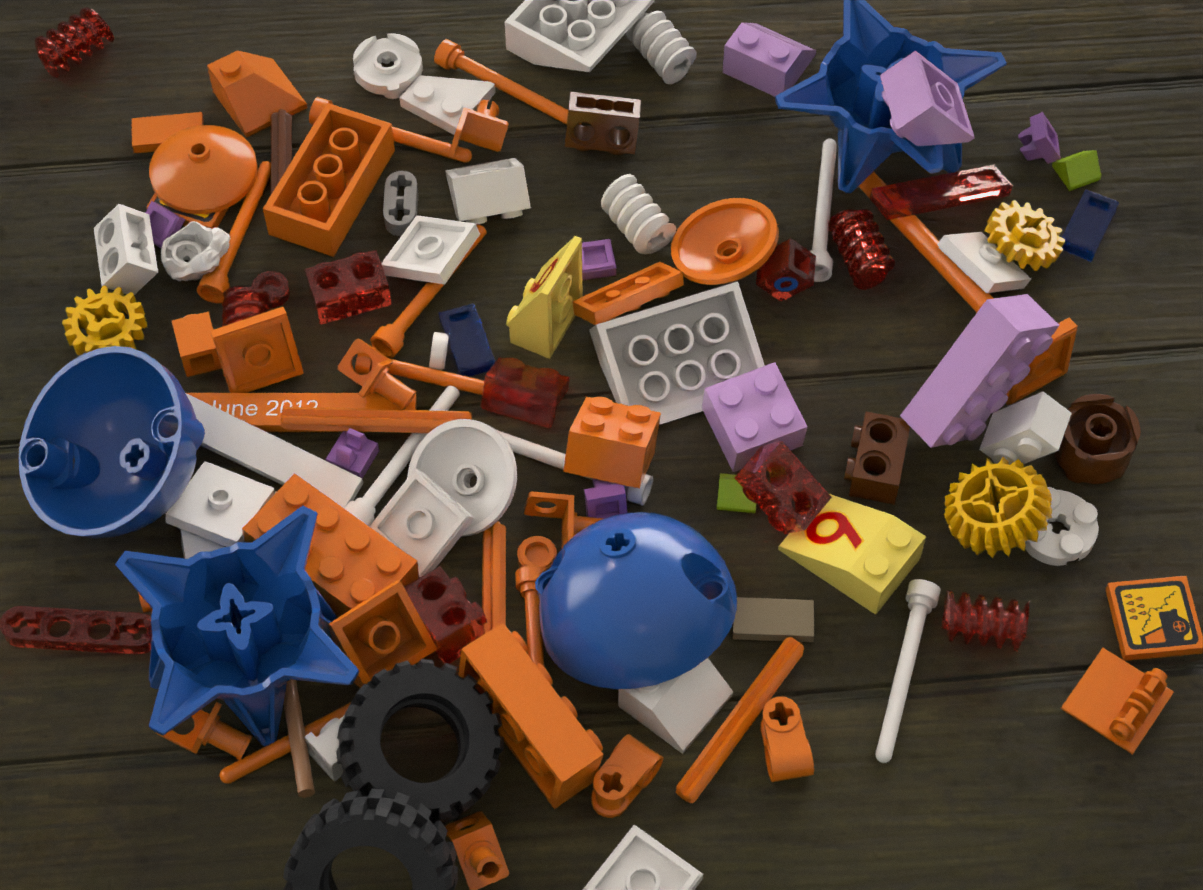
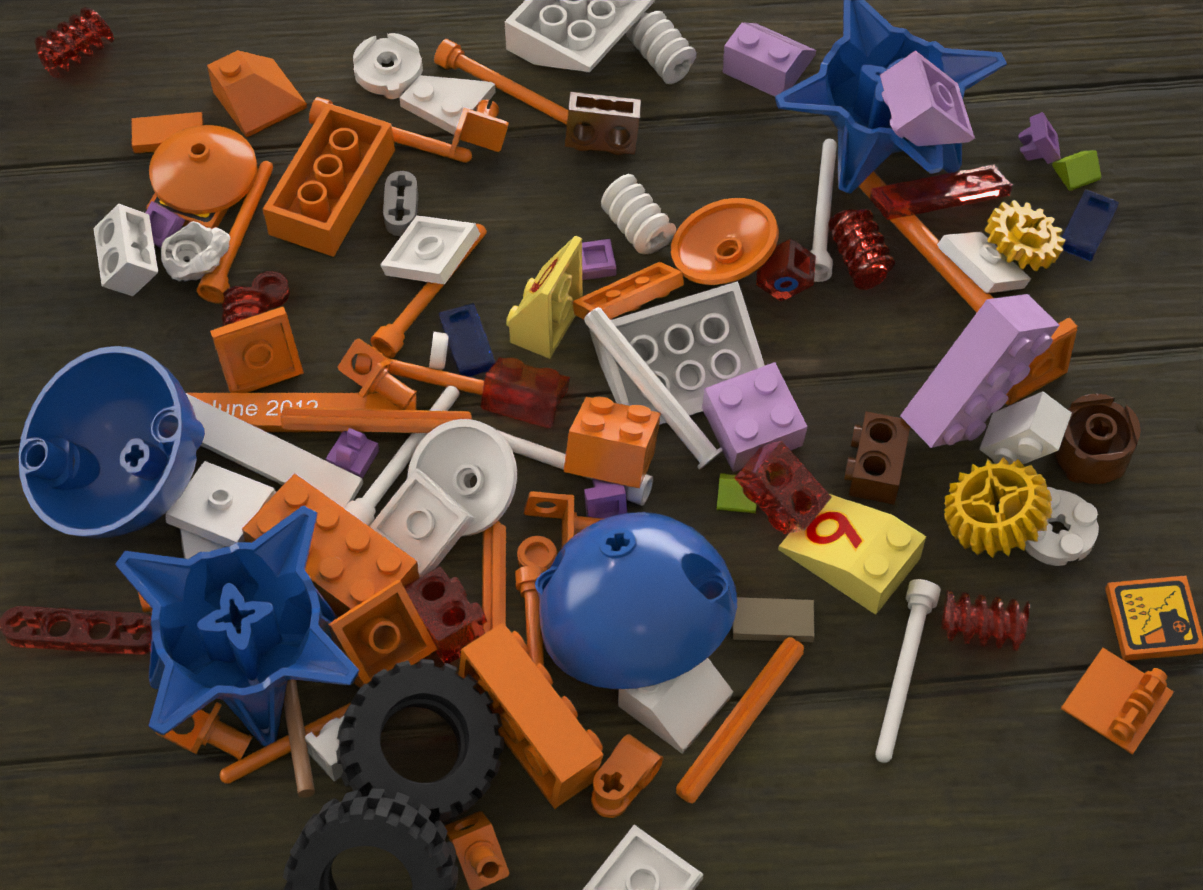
yellow gear [62,285,147,355] -> none
orange brick [172,311,222,377] -> none
reddish brown axle [270,109,292,194] -> none
clear red brick [305,250,391,325] -> none
white slope [445,158,531,225] -> none
orange piece [760,697,814,782] -> none
none -> white axle [584,307,723,470]

